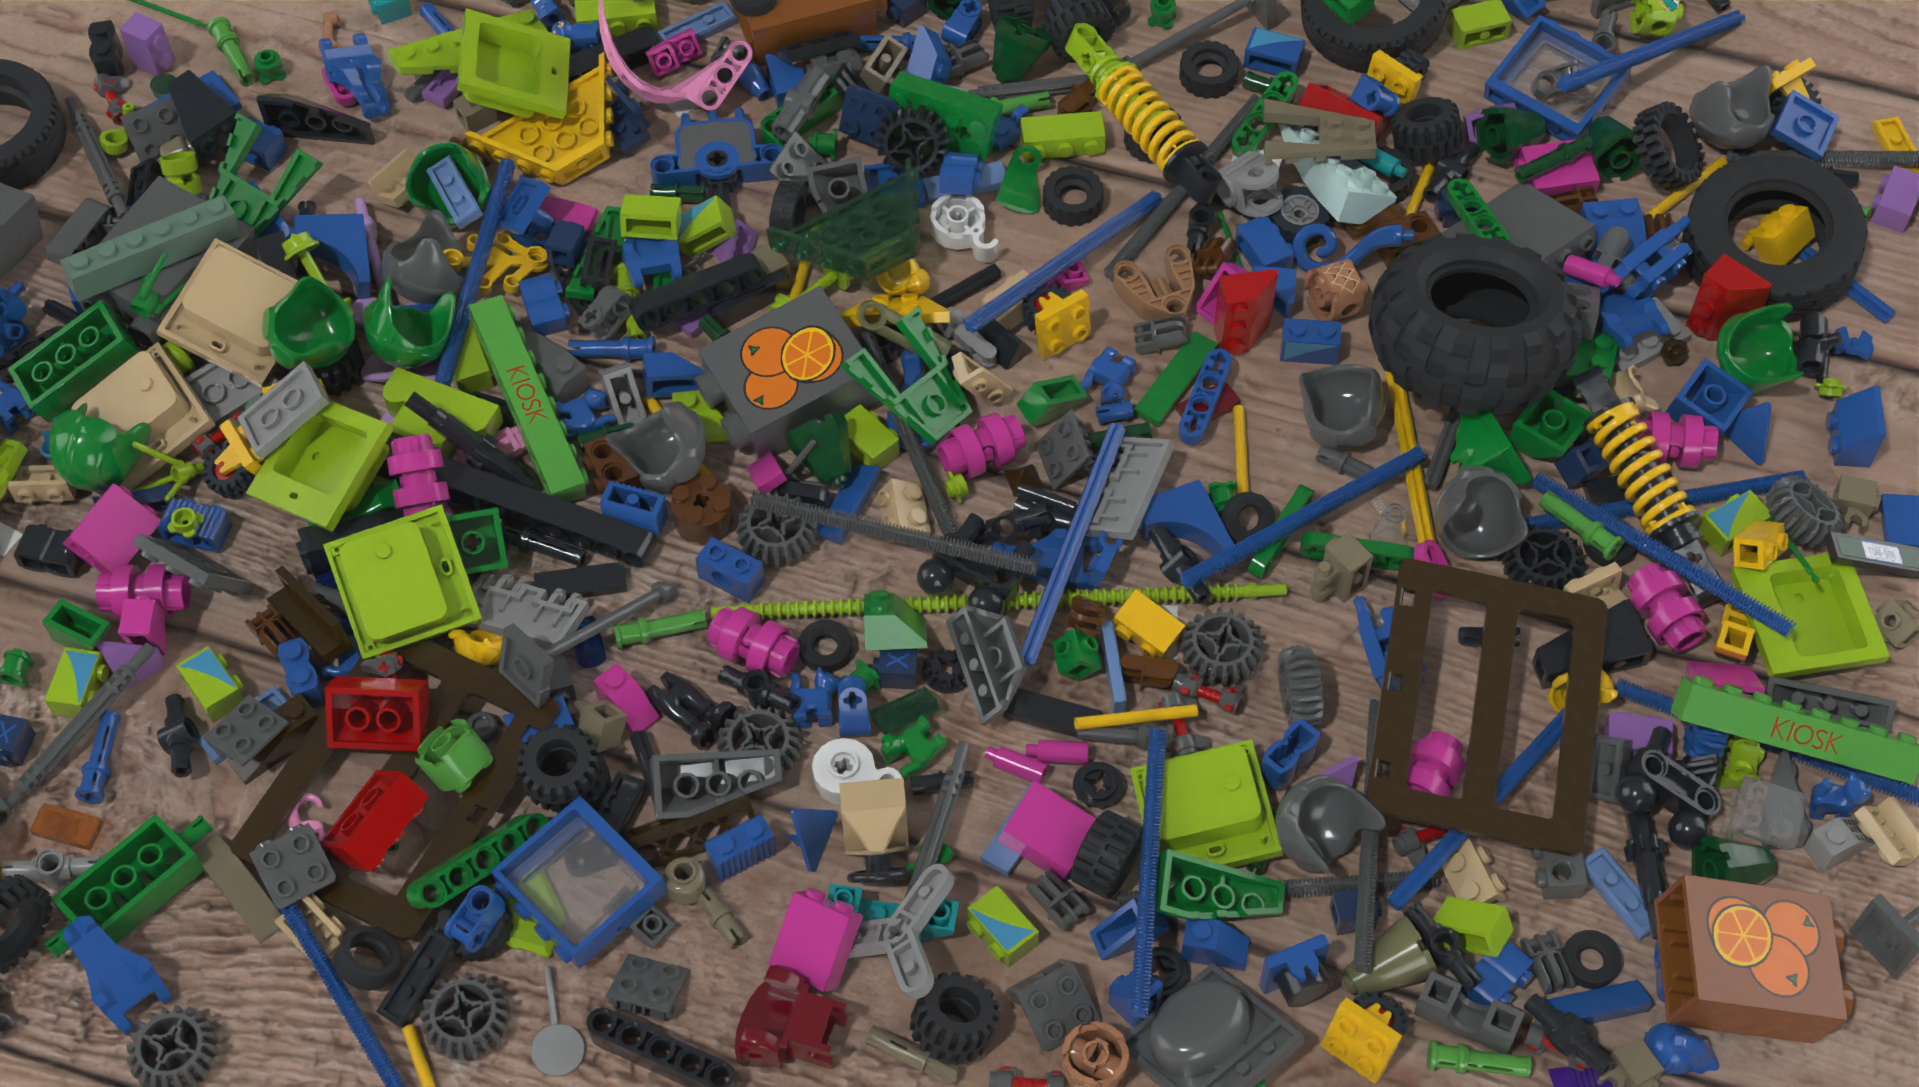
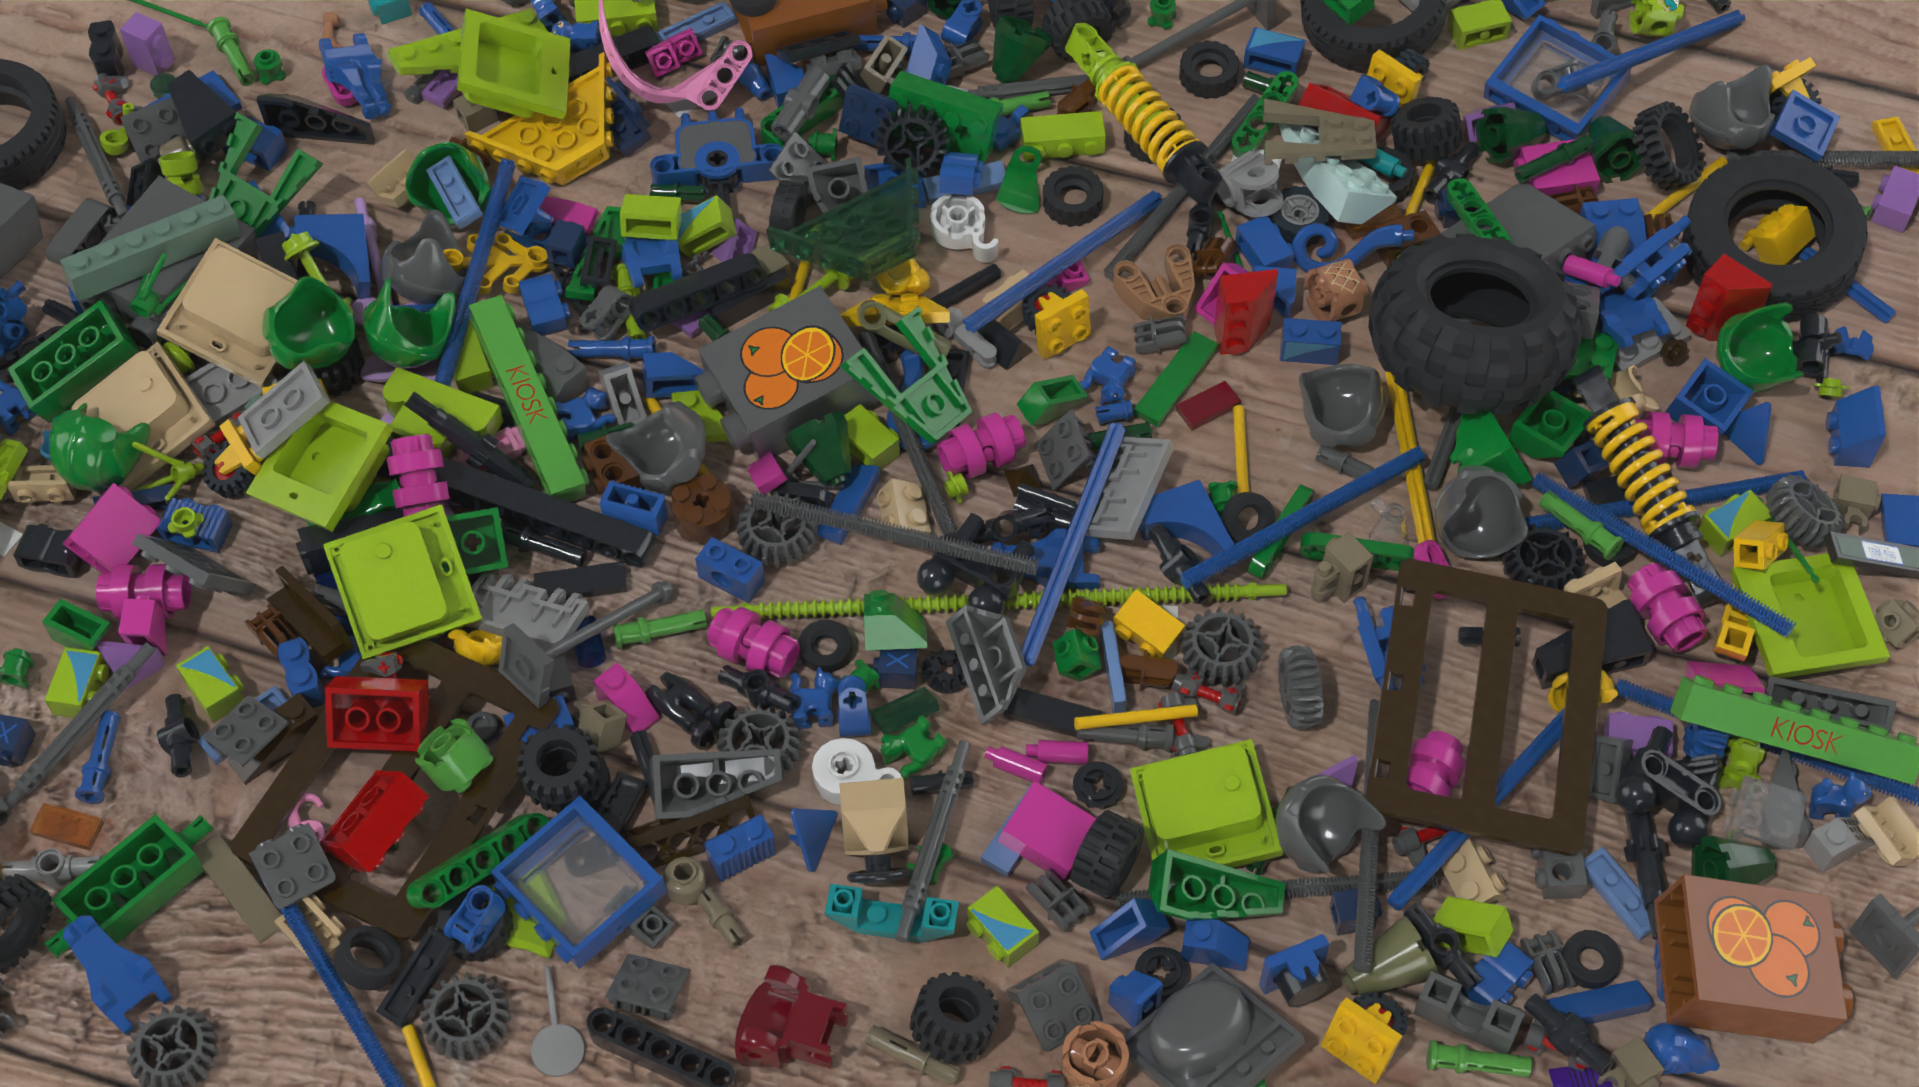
dark pink brick [768,888,863,992] -> none
light grey piece [848,864,954,999] -> none
tan bracket [951,351,1013,406] -> none
blue plate [1087,530,1124,588] -> none
blue axle [1130,728,1167,1019] -> none
blue beam [1178,348,1232,445] -> none
blue brick [1261,719,1320,791] -> none

